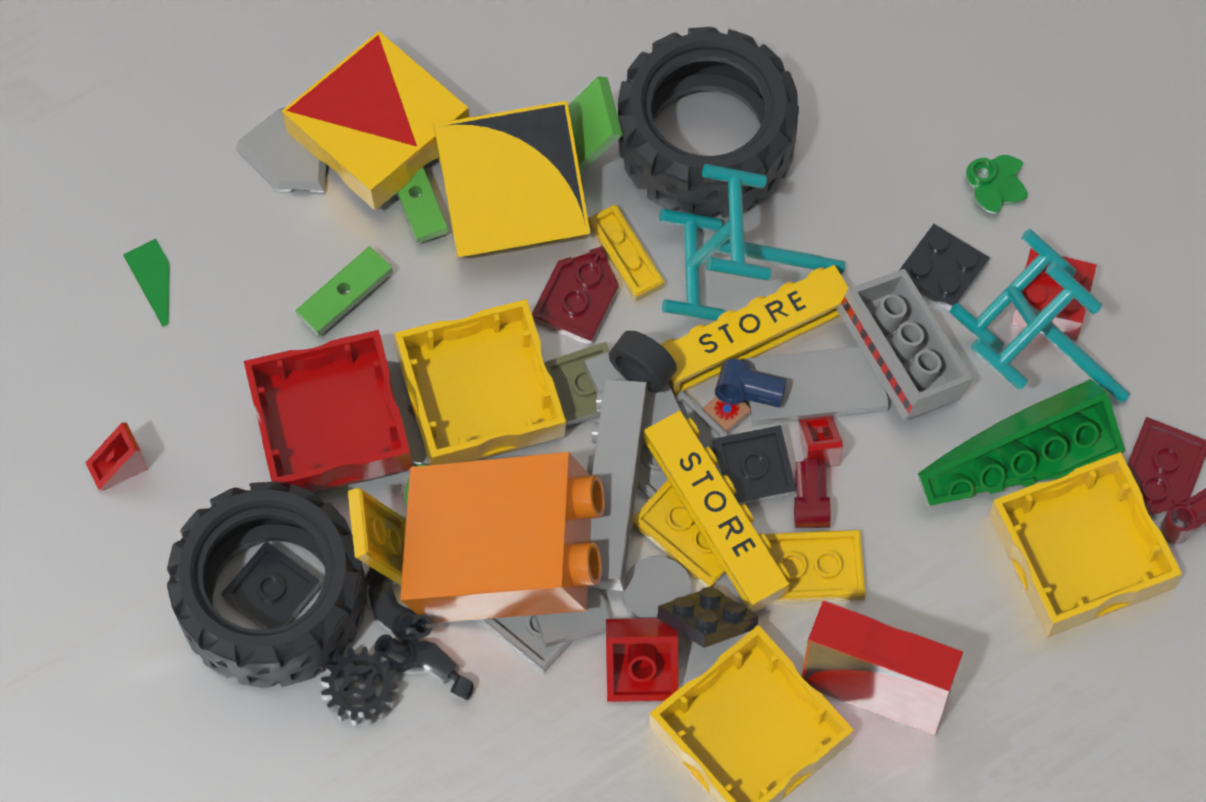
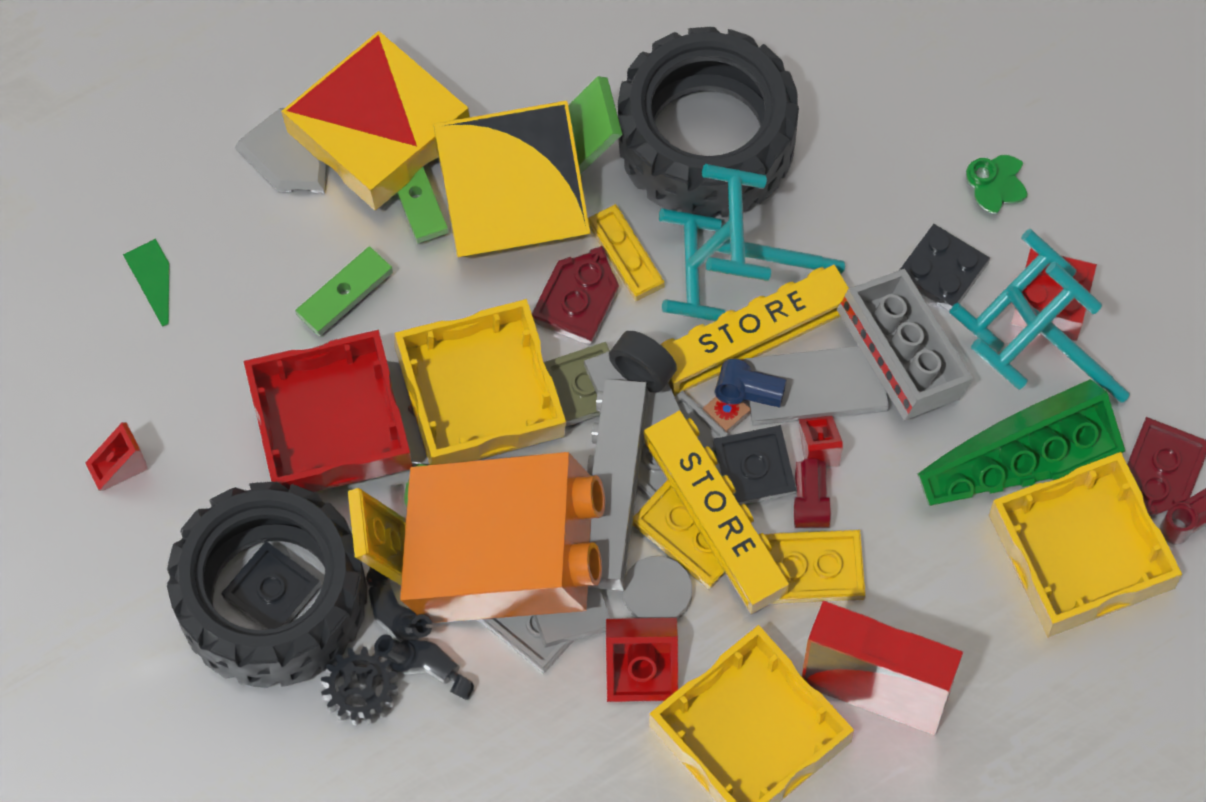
black plate [657,587,759,648] -> none

